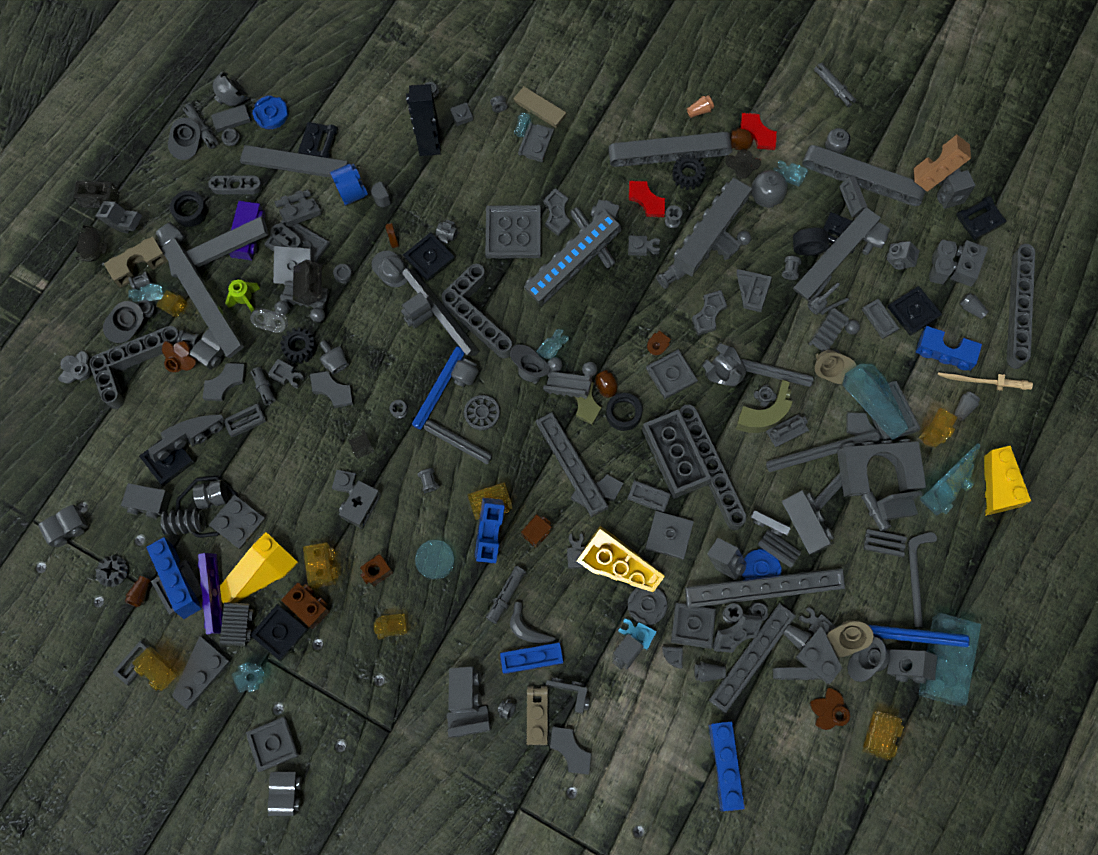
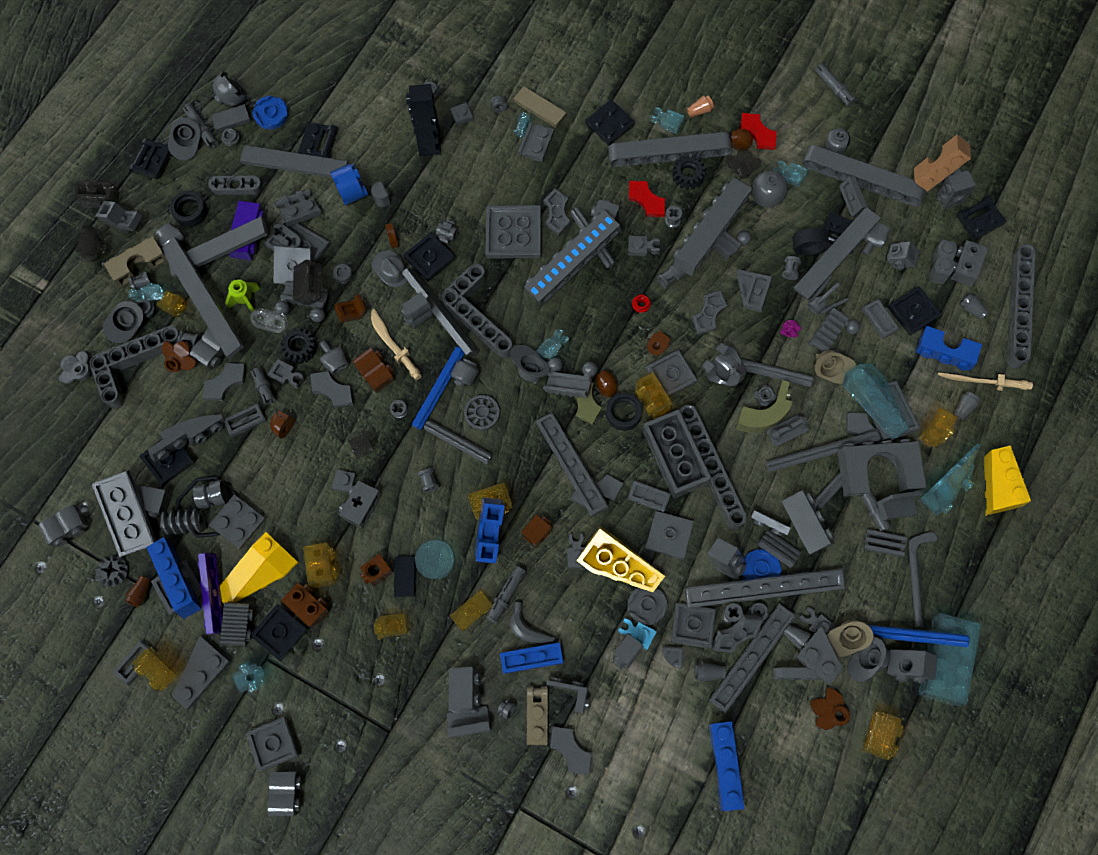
none -> tile [92,470,156,557]
none -> black plate [129,139,171,180]
none -> reddish brown piece [270,410,295,439]
none -> reddish brown bracket [334,295,366,323]
none -> reddish brown brick [352,348,394,393]
none -> tan sword [371,309,421,380]
none -> black tile [394,557,415,598]
none -> clear yellow plate [450,590,493,632]
none -> black plate [585,99,635,146]
none -> red plate [632,295,651,313]
none -> clear yellow brick [634,373,673,419]
none -> clear light blue plate [651,107,684,134]
none -> magenta plate [780,320,801,338]

